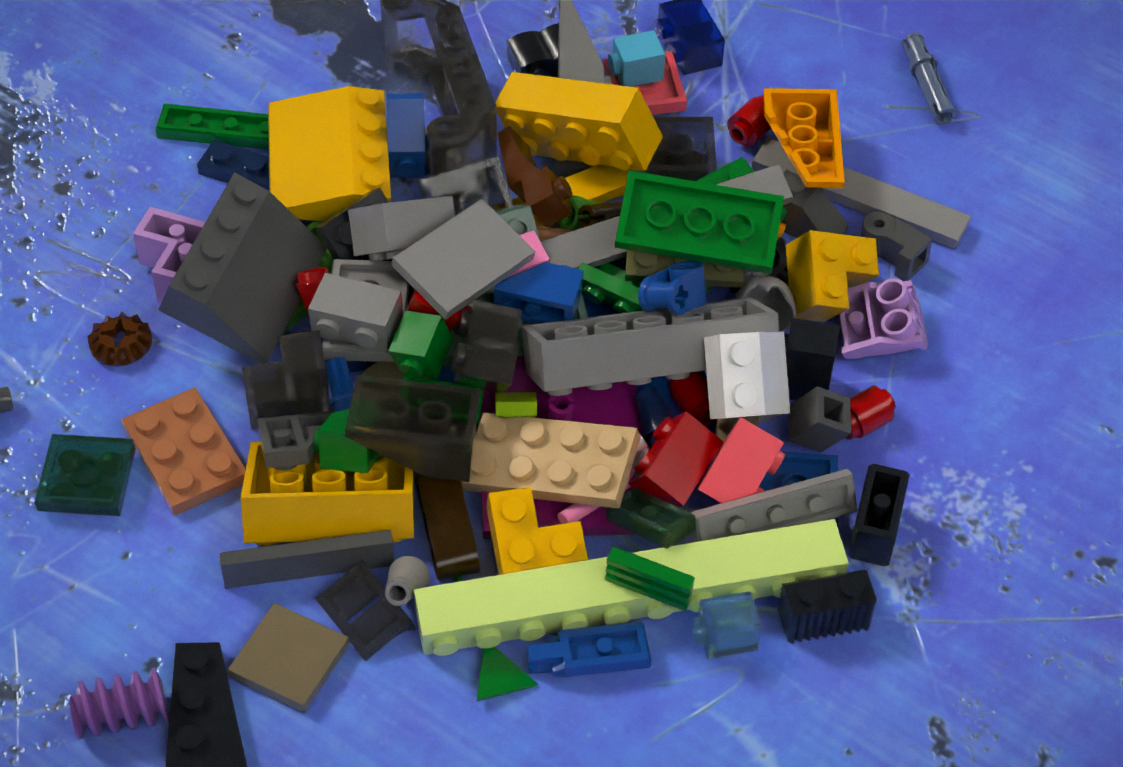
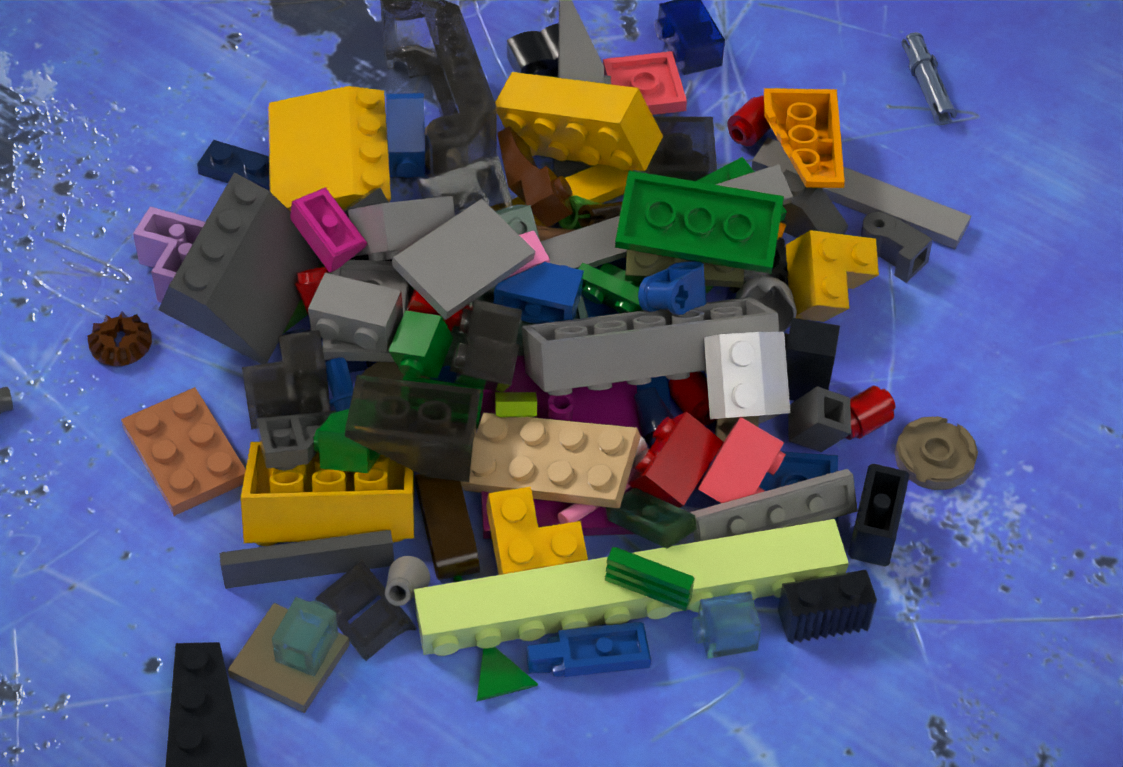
plate [34,434,136,516] -> none
medium lavender piece [70,668,168,740] -> none
green tile [155,104,269,150] -> none
medium azure brick [608,30,665,87] -> none
lavender slope [838,278,928,359] -> none
none -> clear light blue brick [271,597,338,677]
none -> dark pink slope [290,187,367,273]
none -> dark tan tile [894,416,978,490]

